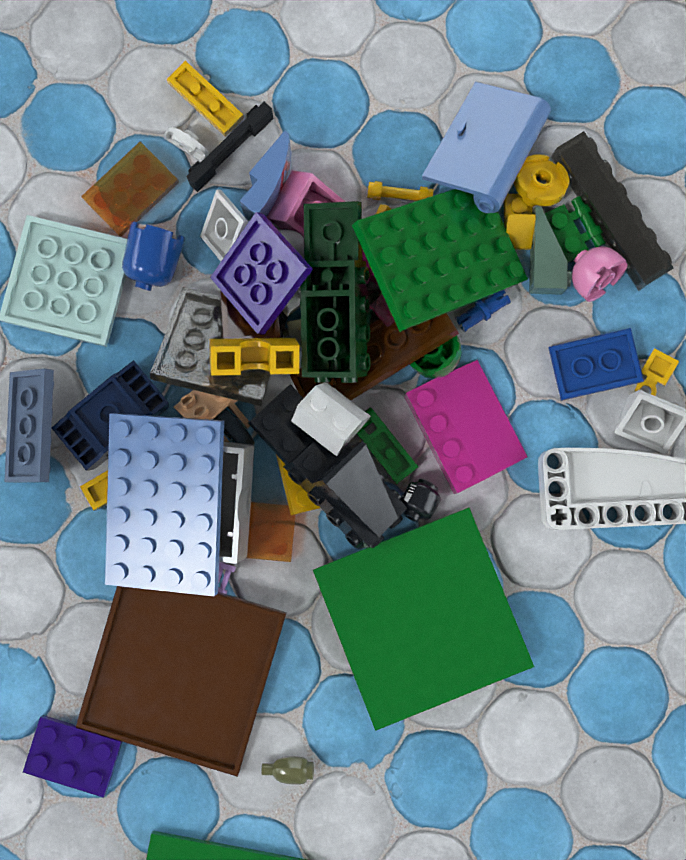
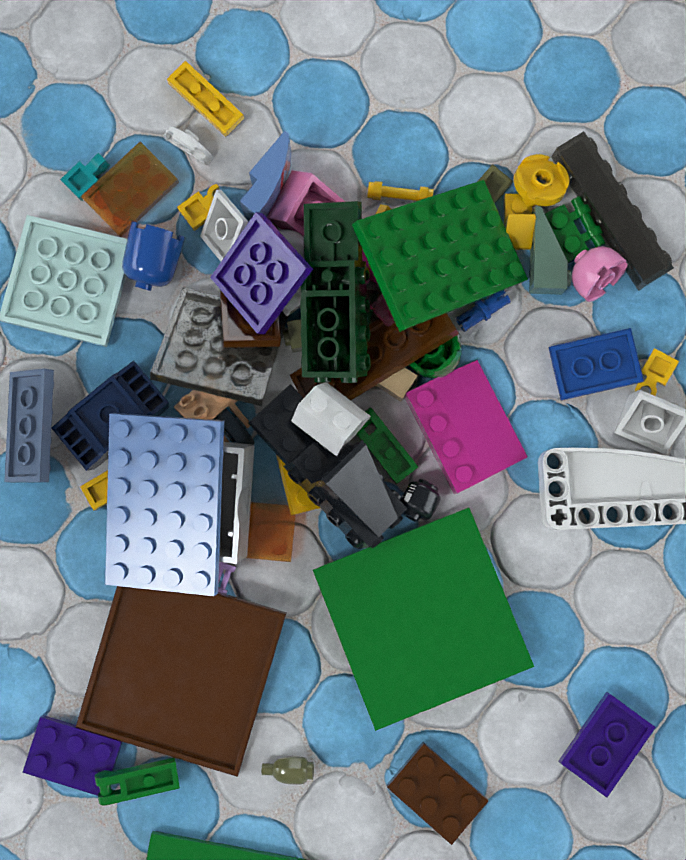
black container [186,101,274,192] -> none
yellow arch [209,338,300,375] -> none
medium blue door [422,82,551,213] -> none
none -> teal plate [60,153,110,201]
none -> green plate [94,757,180,806]
none -> yellow plate [177,184,220,231]
none -> tan panel [376,368,418,402]
none -> reddish brown plate [387,742,488,845]
none -> dark purple plate [558,692,656,798]

